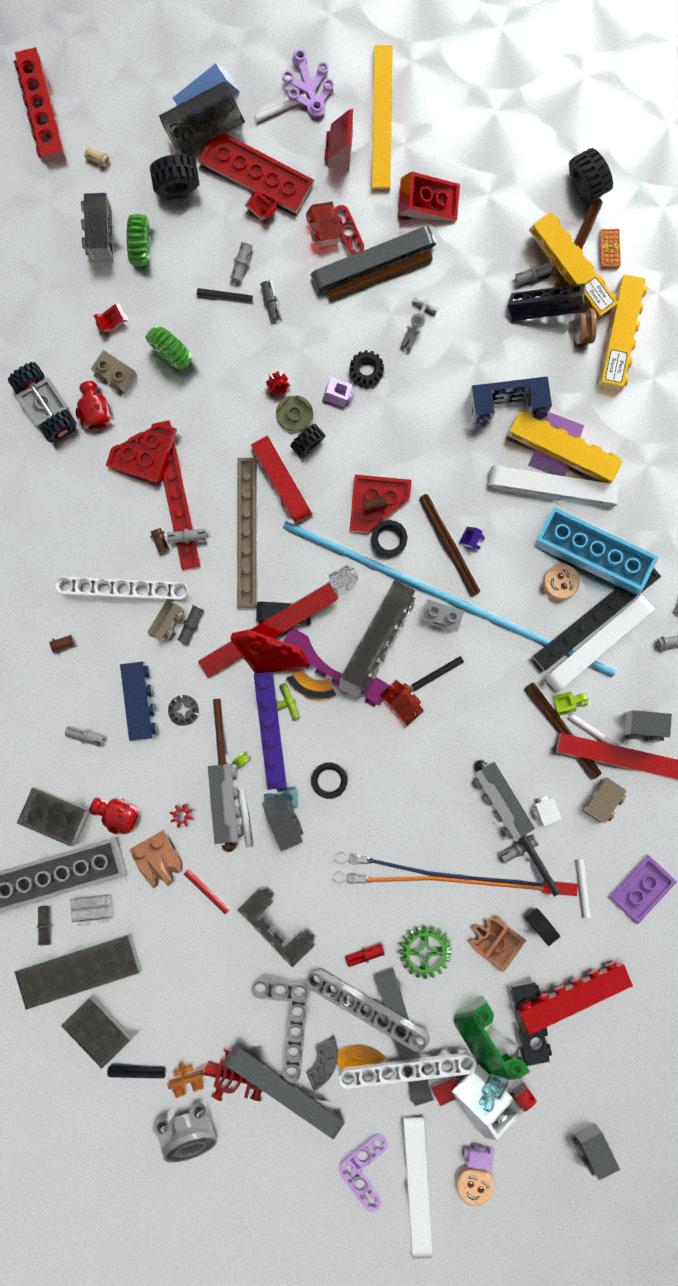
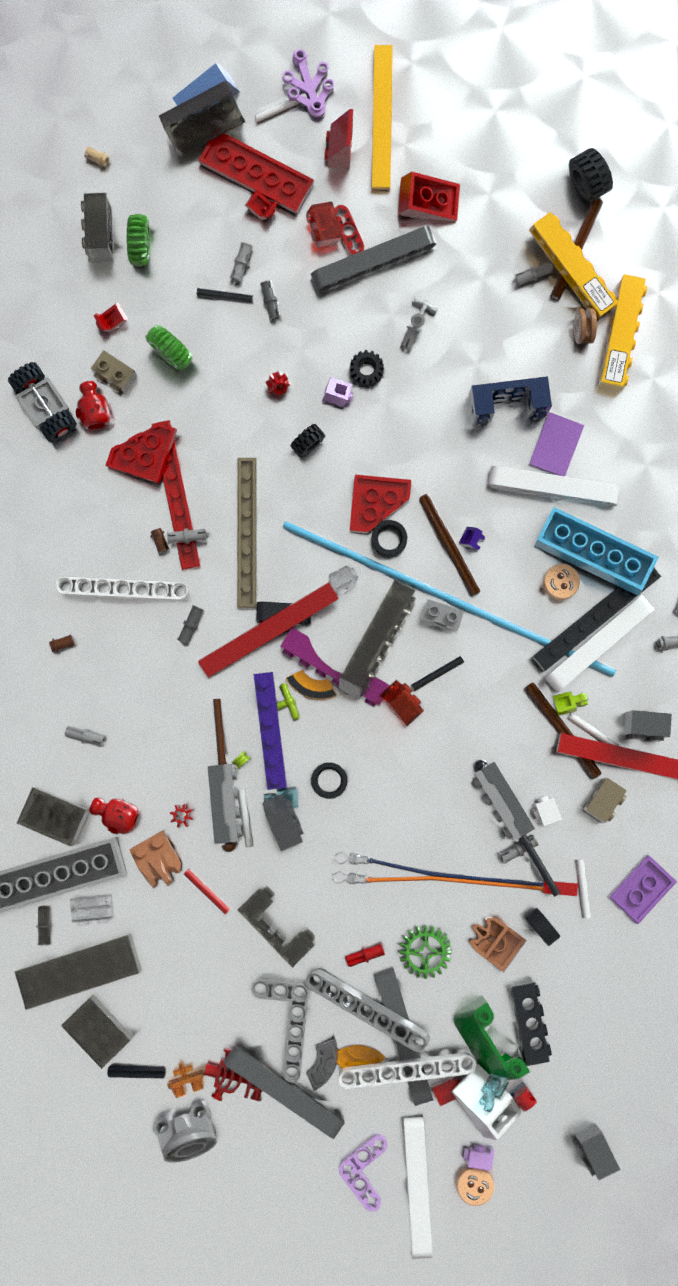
red brick [13,47,66,164] -> none
dark blue brick [120,661,157,742] -> none
dark tan bracket [148,600,183,642] -> none
black tyre [150,154,200,196] -> none
dark grey gear [168,695,199,726] -> none
red plate [230,630,309,674] -> none
red beam [251,436,312,524] -> none
olive tile [276,395,313,433] -> none
reddish brown axle [327,251,433,300] -> none
reddish brown pin [363,495,388,513] -> none
yellow brick [507,411,623,484] -> none
black fence [508,283,586,321] -> none
red brick [515,961,633,1035] -> none
orange tile [600,229,621,267] -> none

